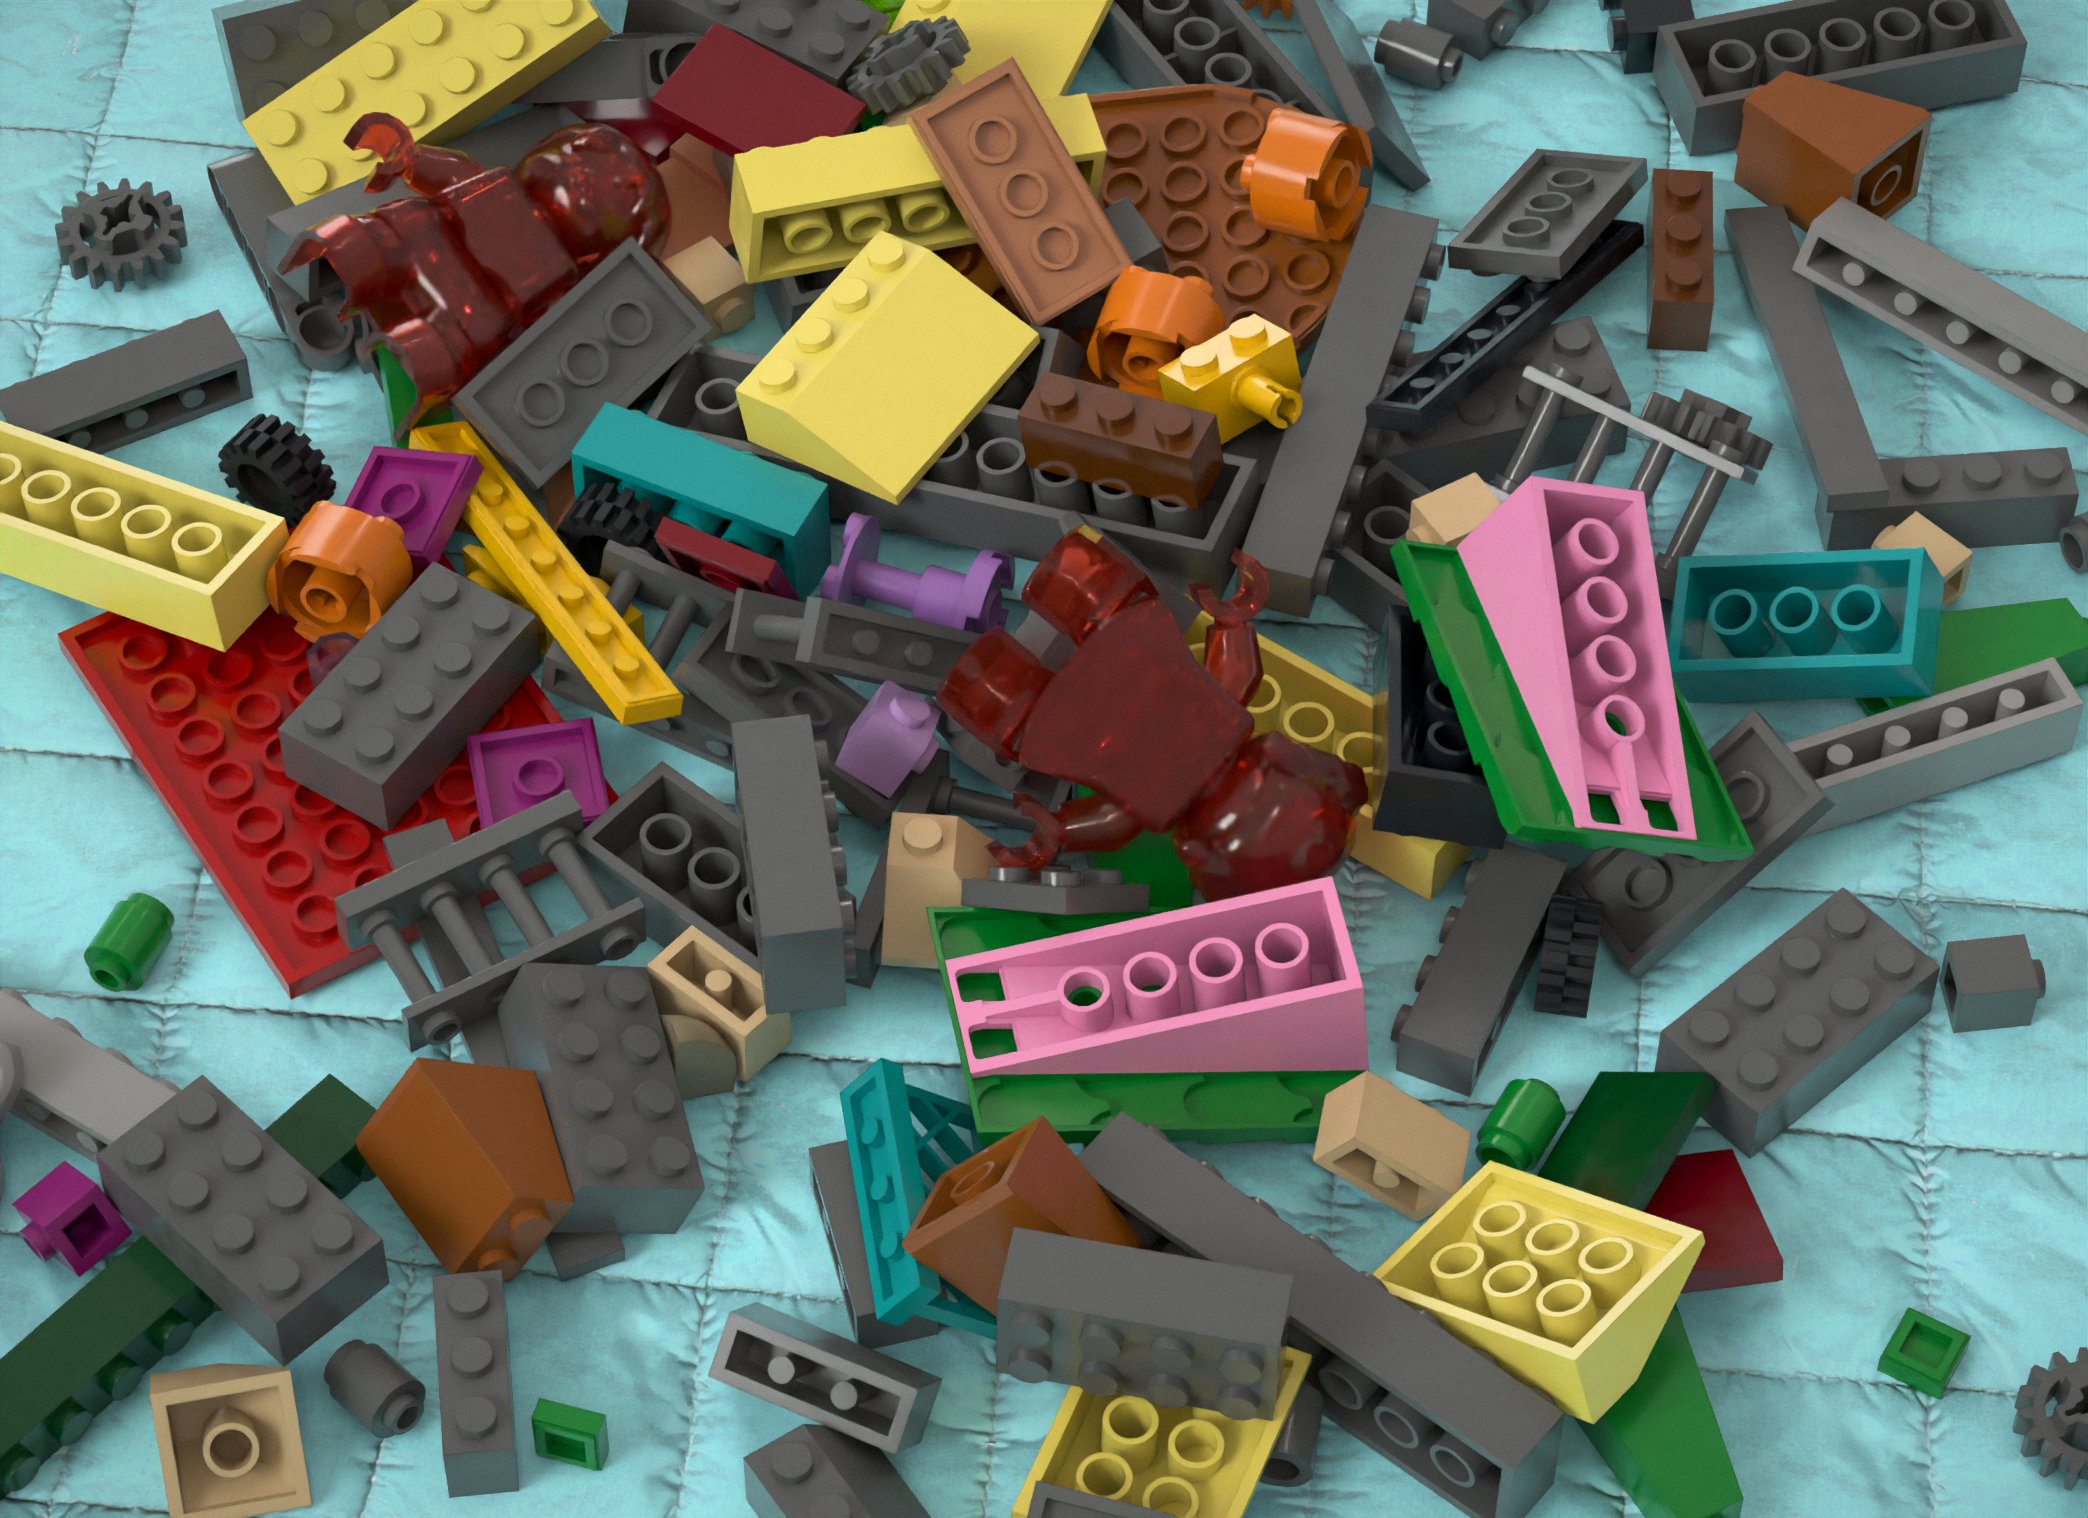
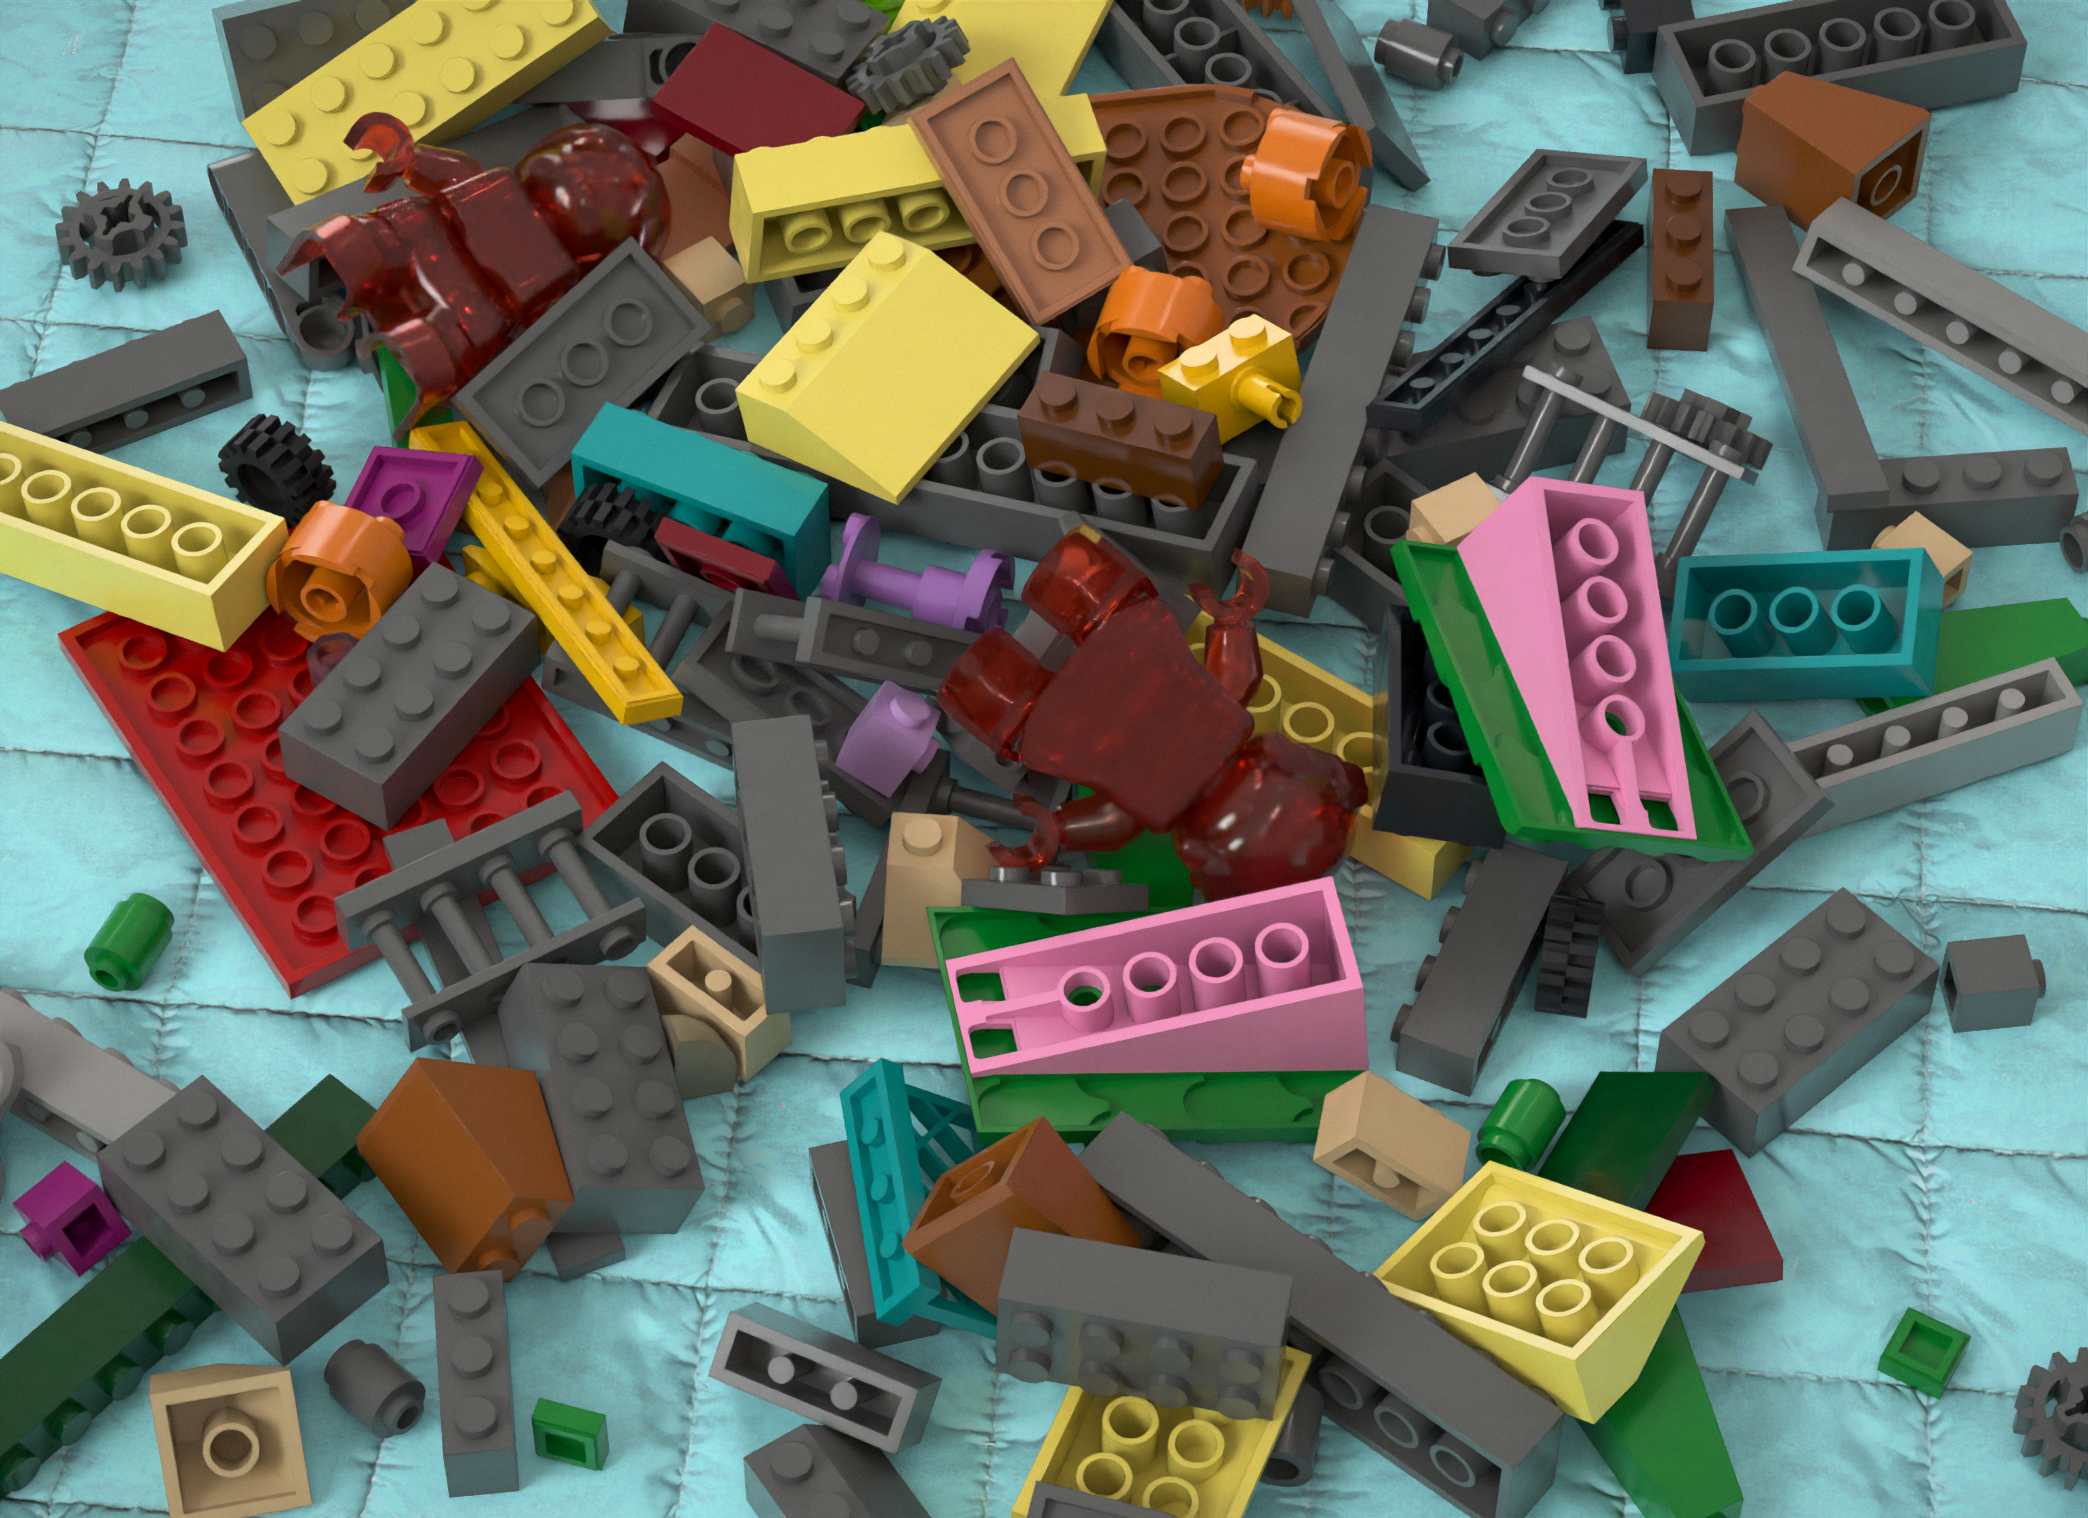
magenta tile [466,717,610,830] -> none

